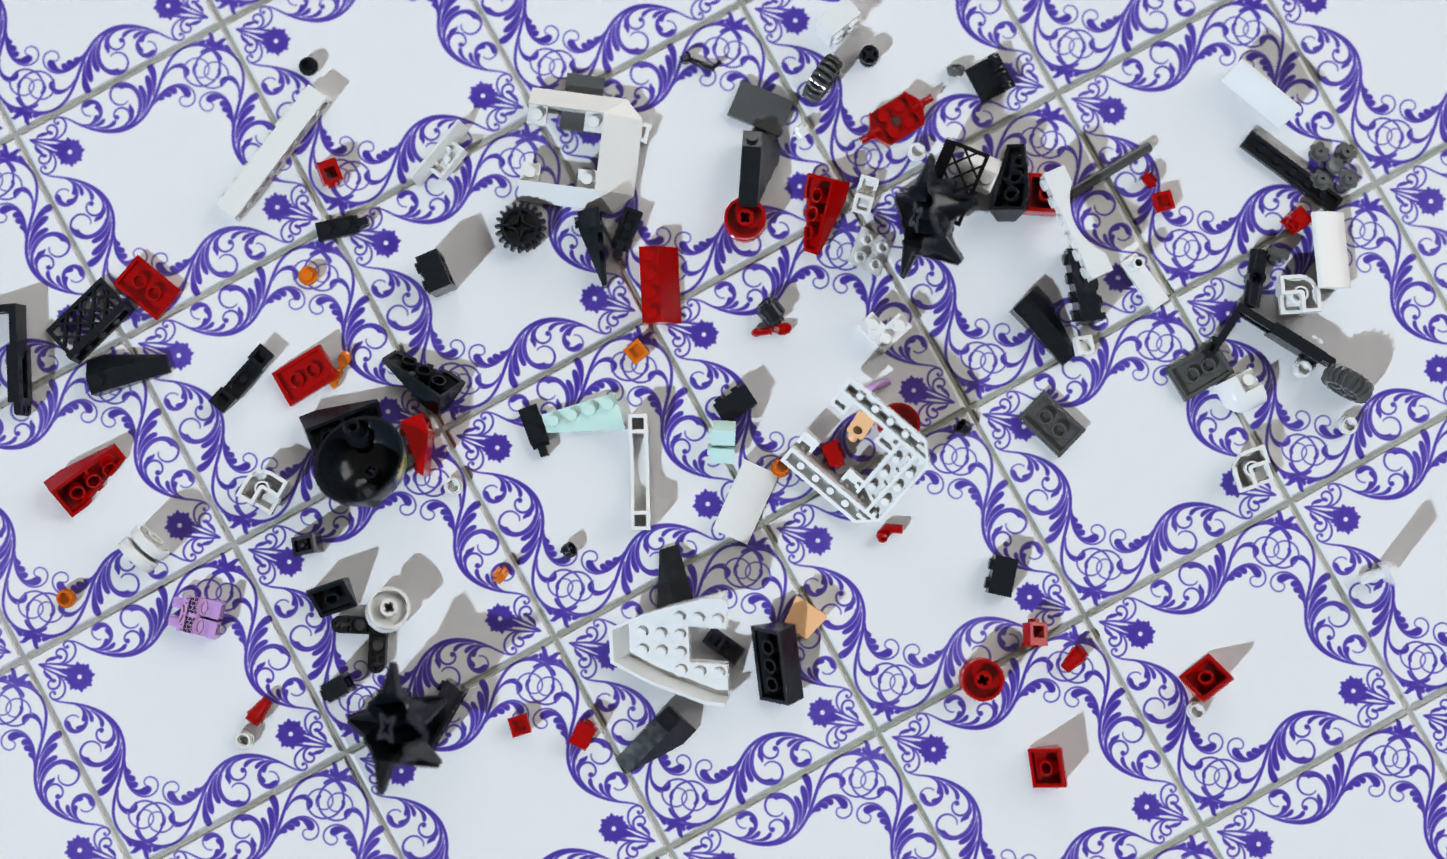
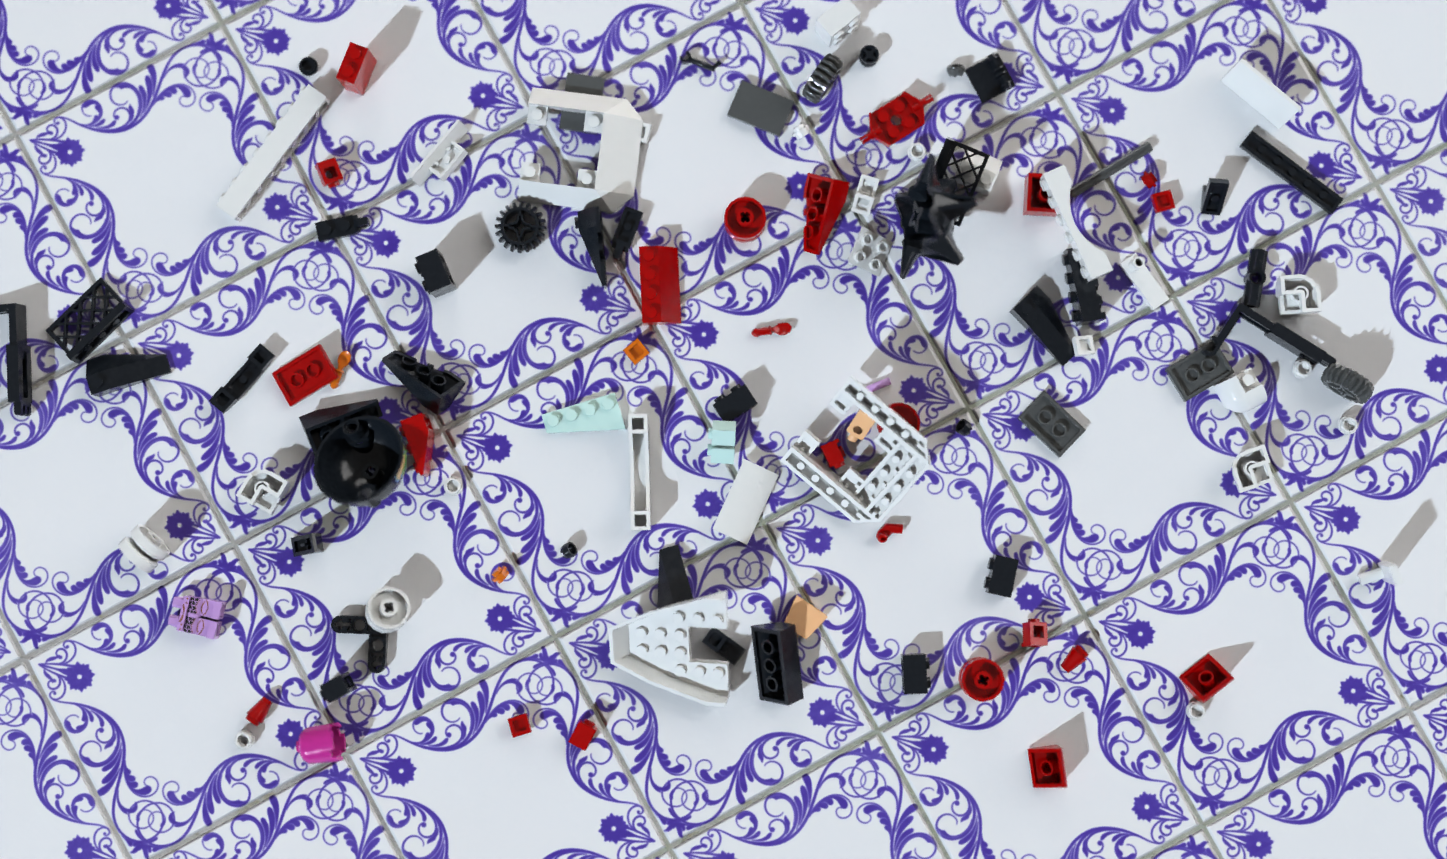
red wedge [43,443,126,517] -> none
orange plate [56,589,77,608] -> none
red tile [113,255,183,321] -> none
orange plate [298,266,318,285] -> none
black slope [306,577,357,618] -> none
black piece [347,661,448,795] -> none
black slope [426,678,469,750] -> none
black hinge [518,404,550,458] -> none
black wedge [615,703,696,773] -> none
black wedge [738,130,780,208] -> none
black head [757,297,785,326] -> none
orange plate [771,459,790,478] -> none
white brick [857,312,912,355] -> none
black wedge [989,144,1030,222] -> none
dark grey plate [1266,246,1290,264] -> none
red brick [1280,205,1312,236] -> none
dark grey plant [1308,142,1359,191] -> none
white slope [1311,211,1351,290] -> none
none -> dark pink cylinder [296,722,346,764]
none -> red brick [336,42,377,95]
none -> black brick [901,653,931,694]
none -> black slope [1200,178,1229,215]

